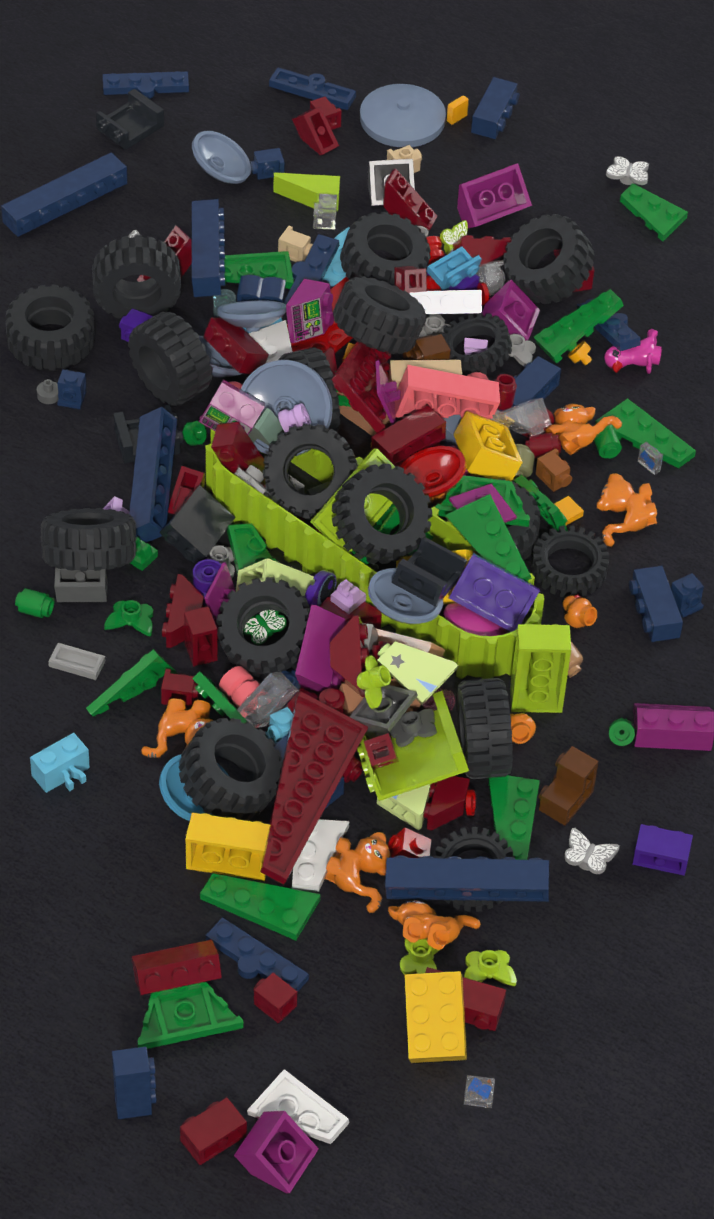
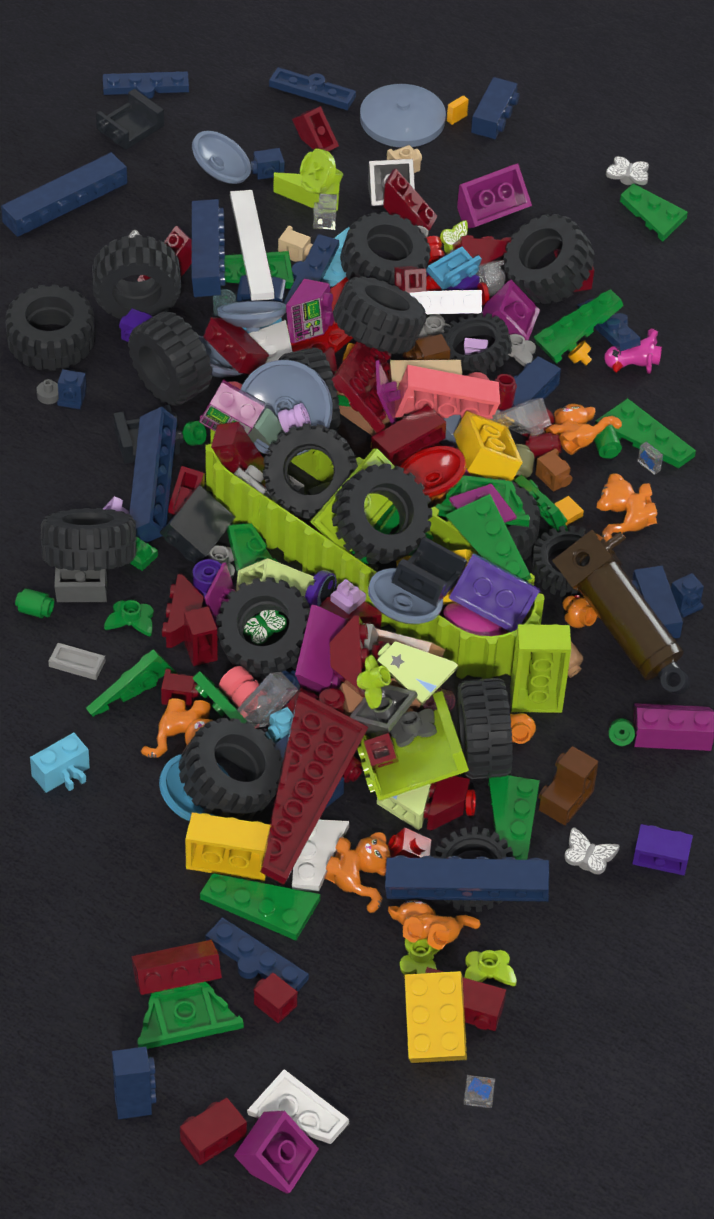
dark red brick [310,96,342,130] -> none
none -> white tile [230,190,274,301]
none -> lime tile [300,149,343,194]
none -> dark brown piece [552,530,690,694]

